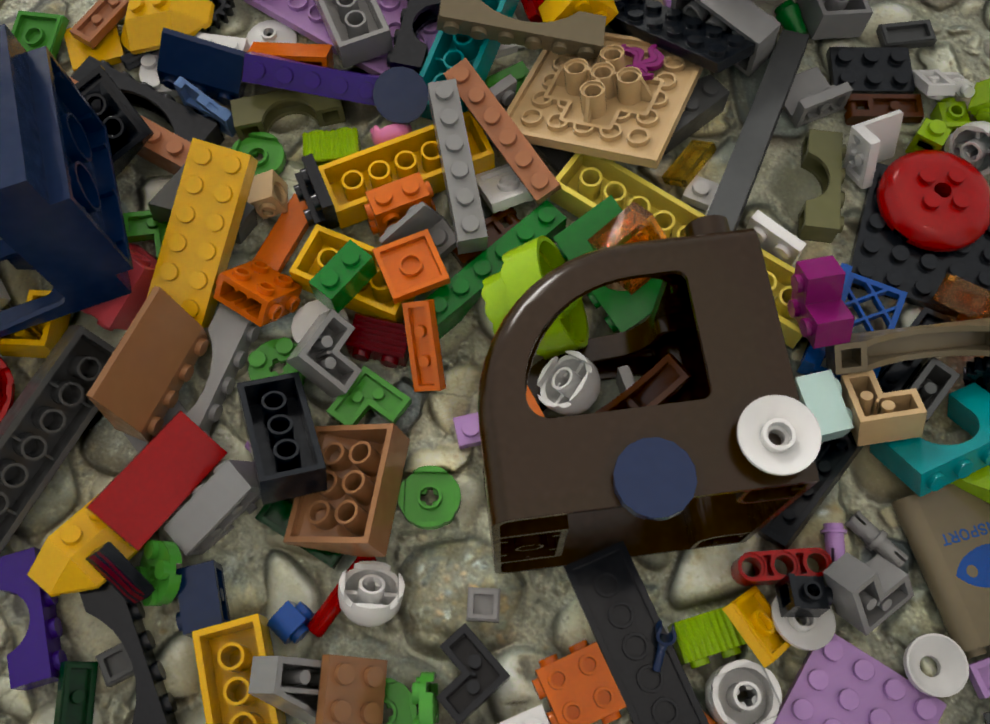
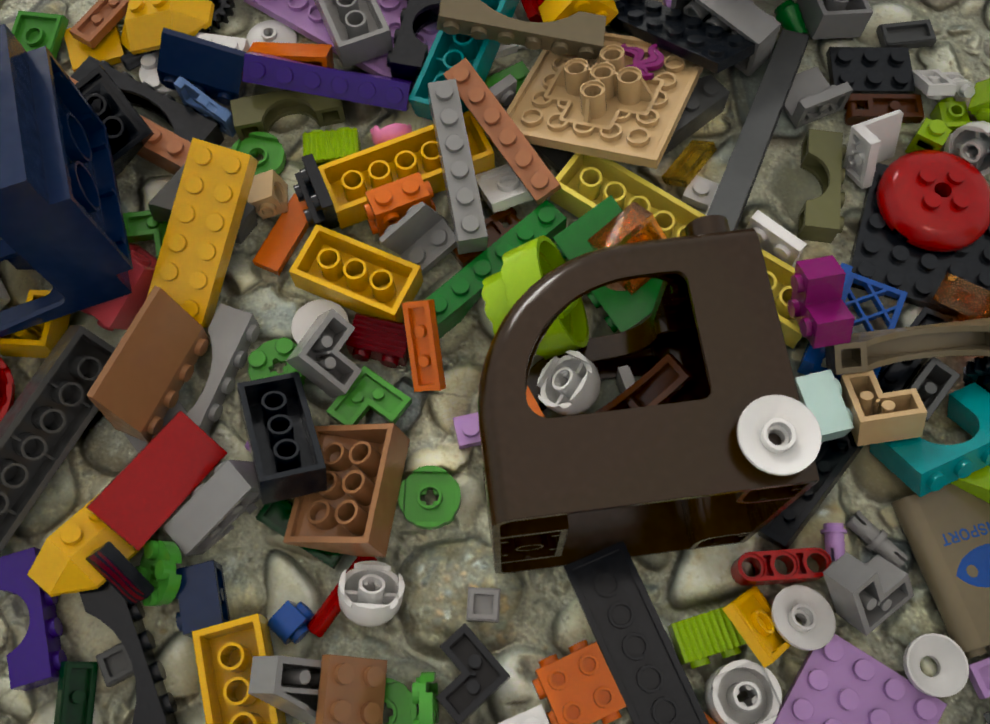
orange brick [213,259,303,327] -> none
green brick [309,240,377,313] -> none
orange plate [372,228,450,304] -> none
dark blue tile [373,66,428,124] -> none
dark blue tile [613,437,697,521] -> none
dark blue hand [652,620,677,672] -> none
black brick [775,573,833,617] -> none

